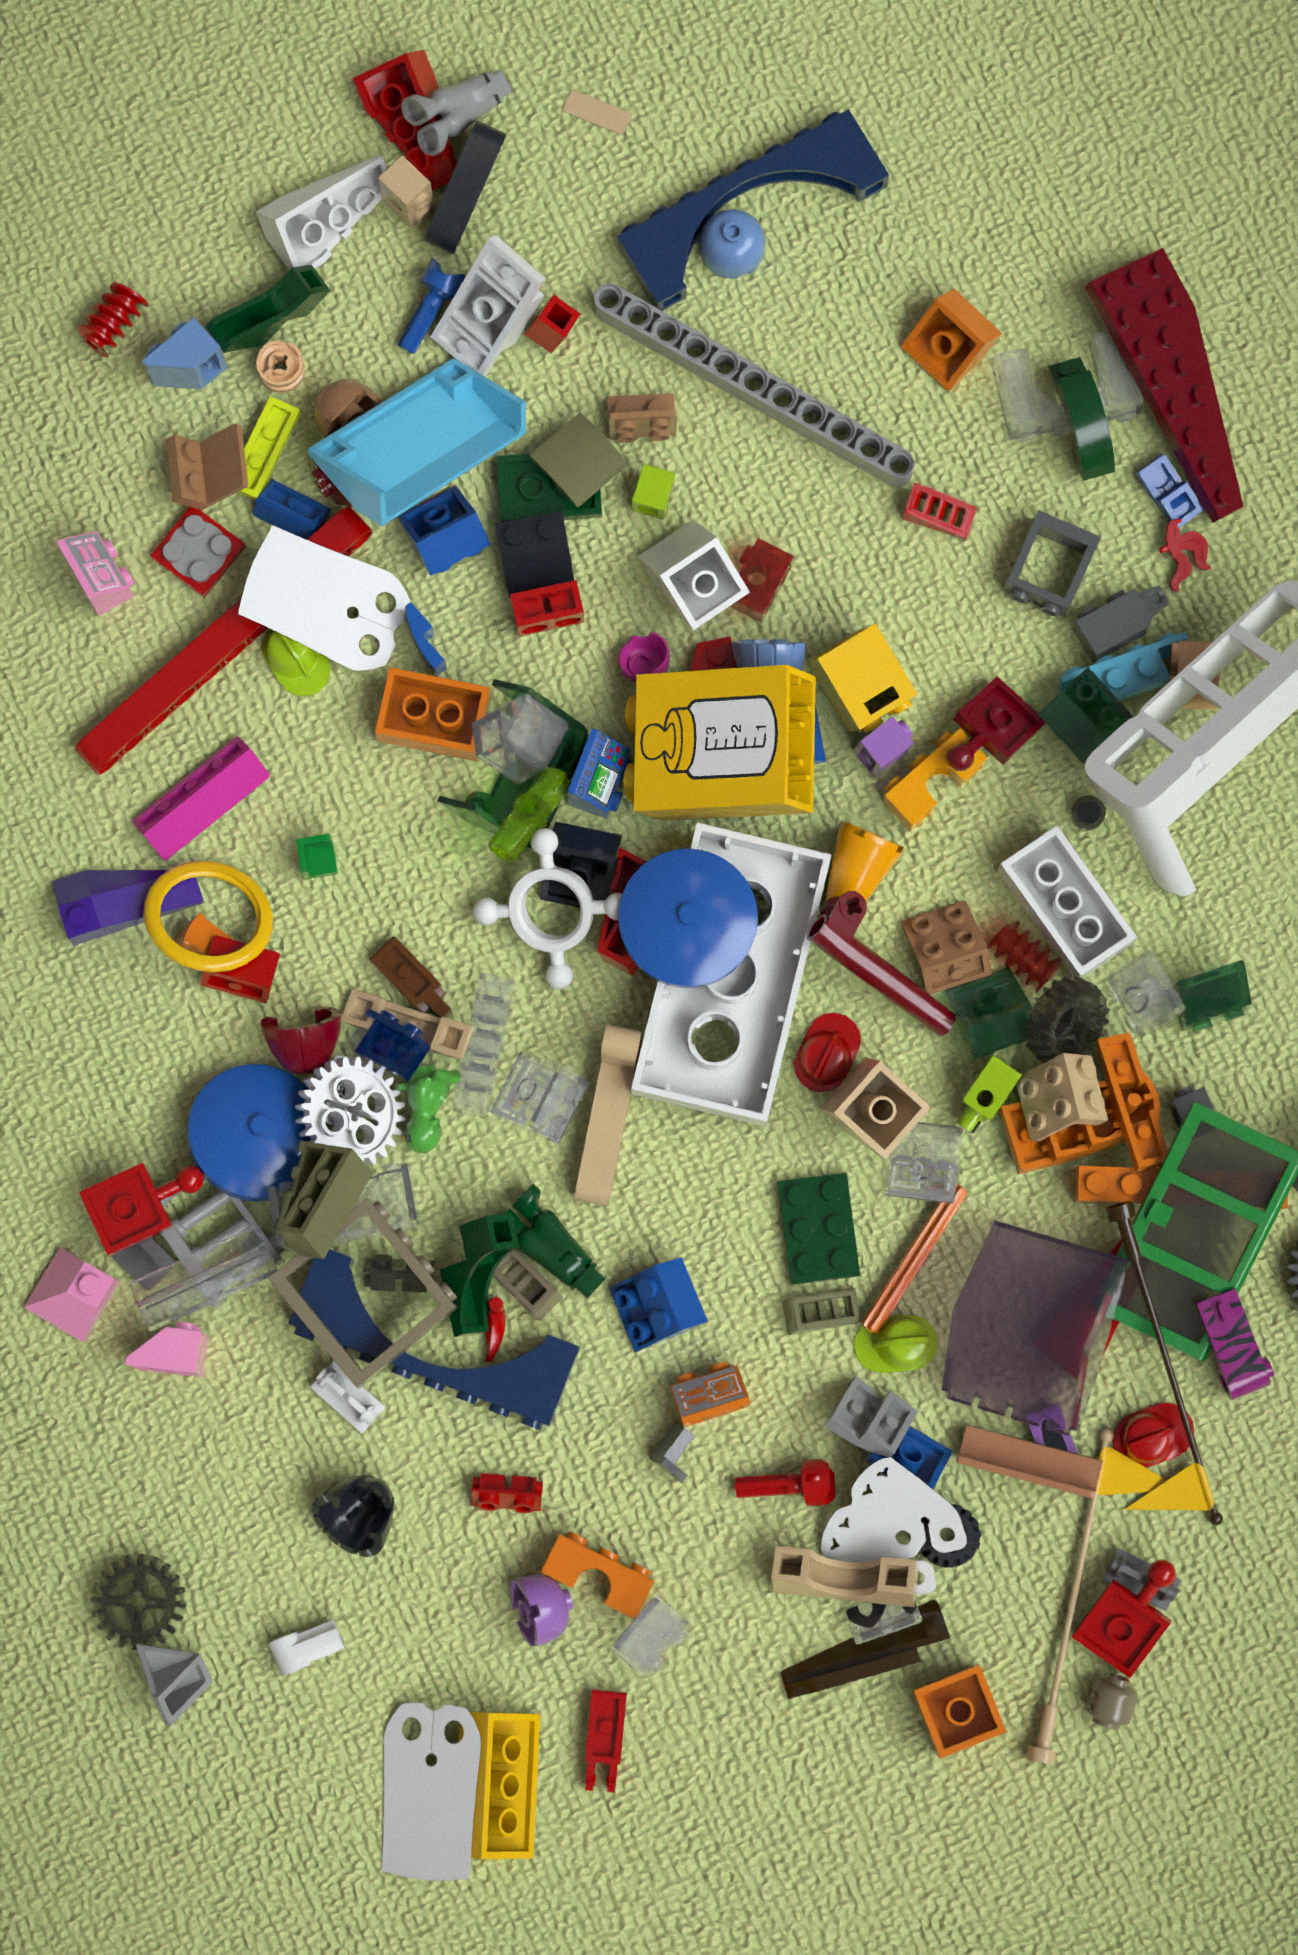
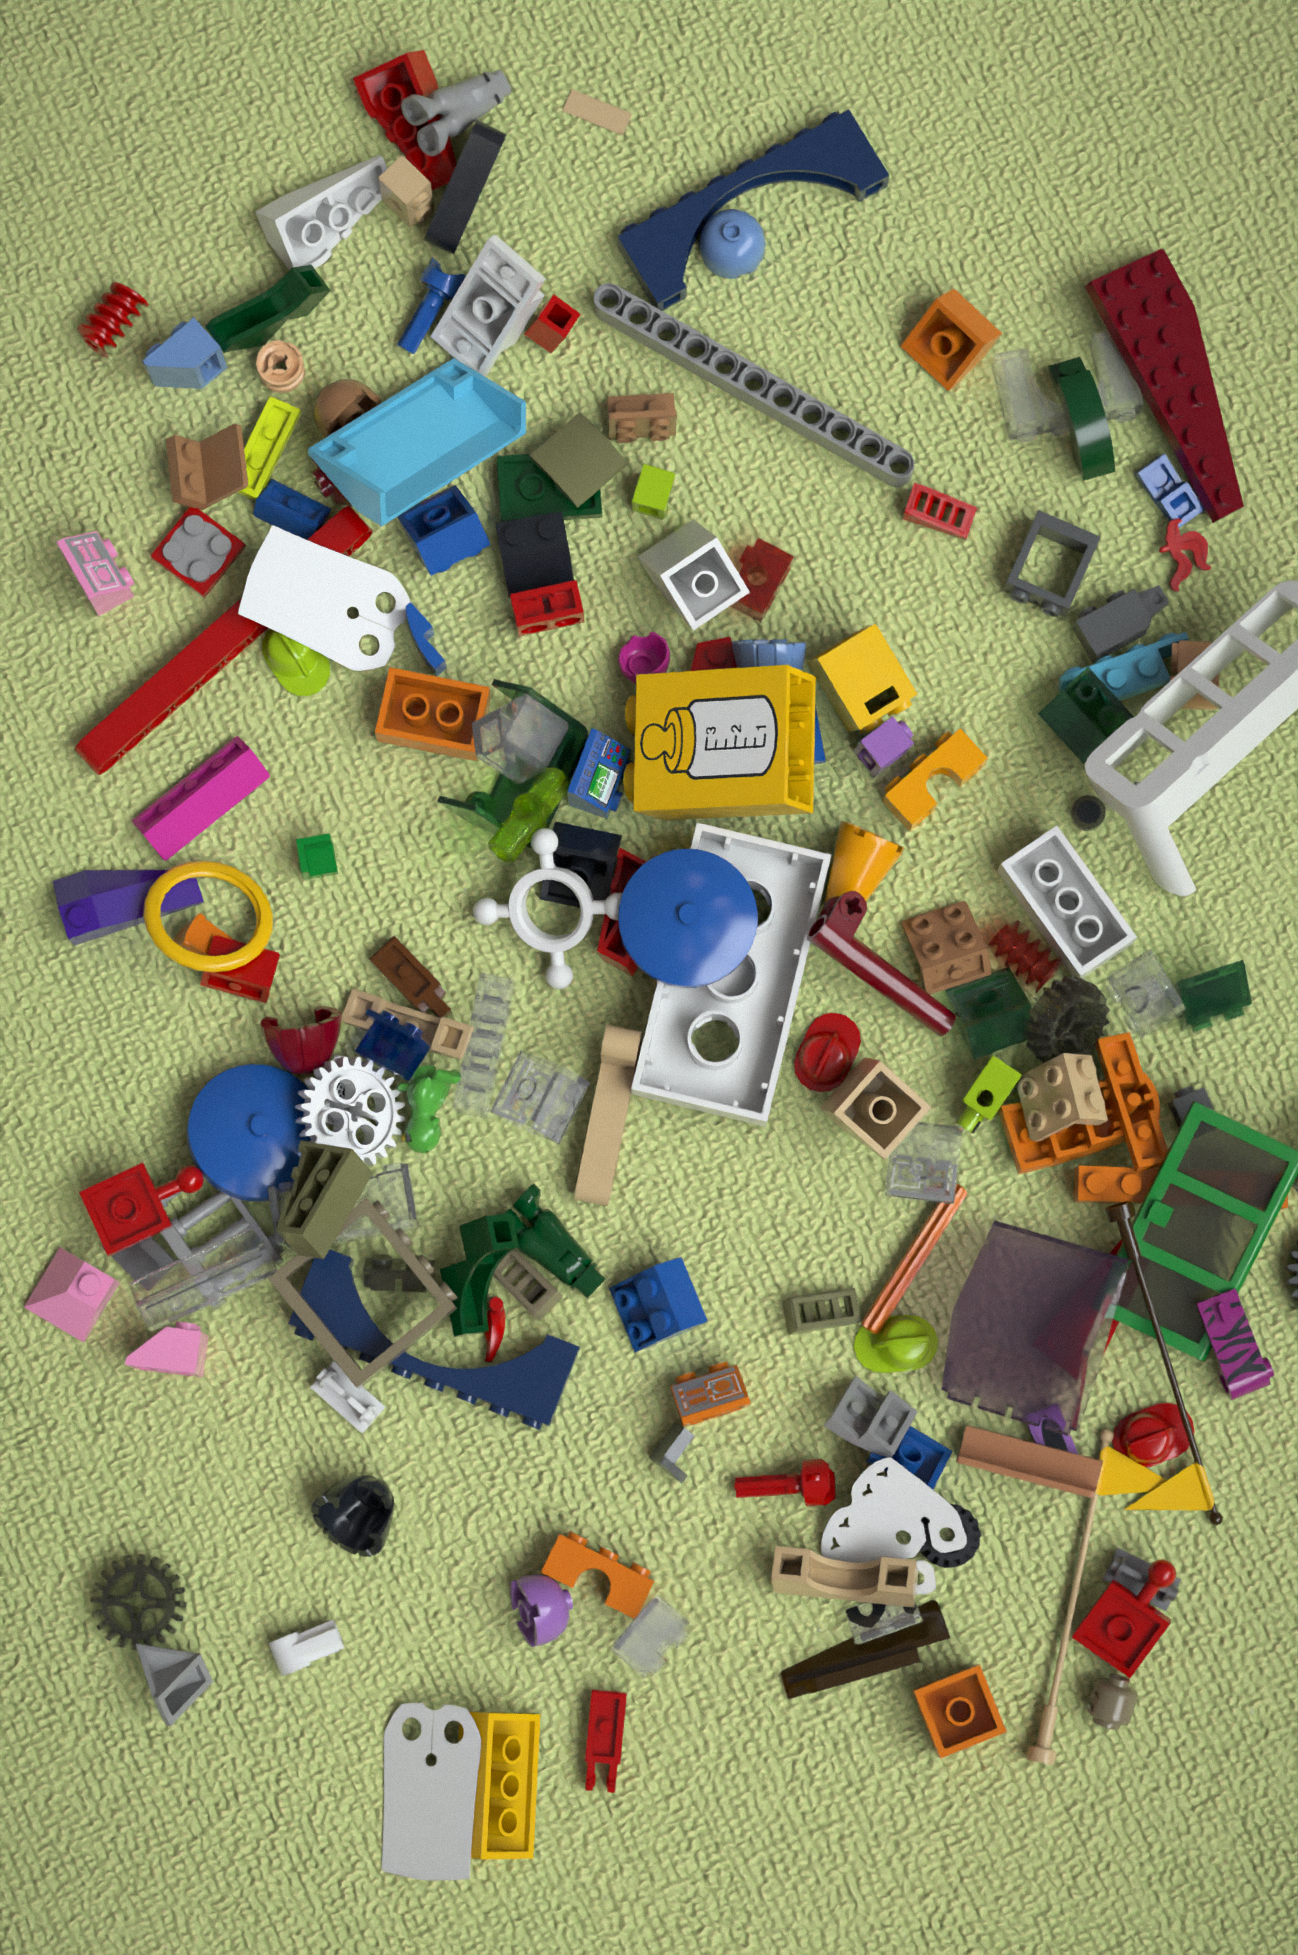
red hinge [471,1473,543,1514] -> none
dark green plate [778,1173,860,1285] -> none
dark red plate [947,676,1047,771] -> none

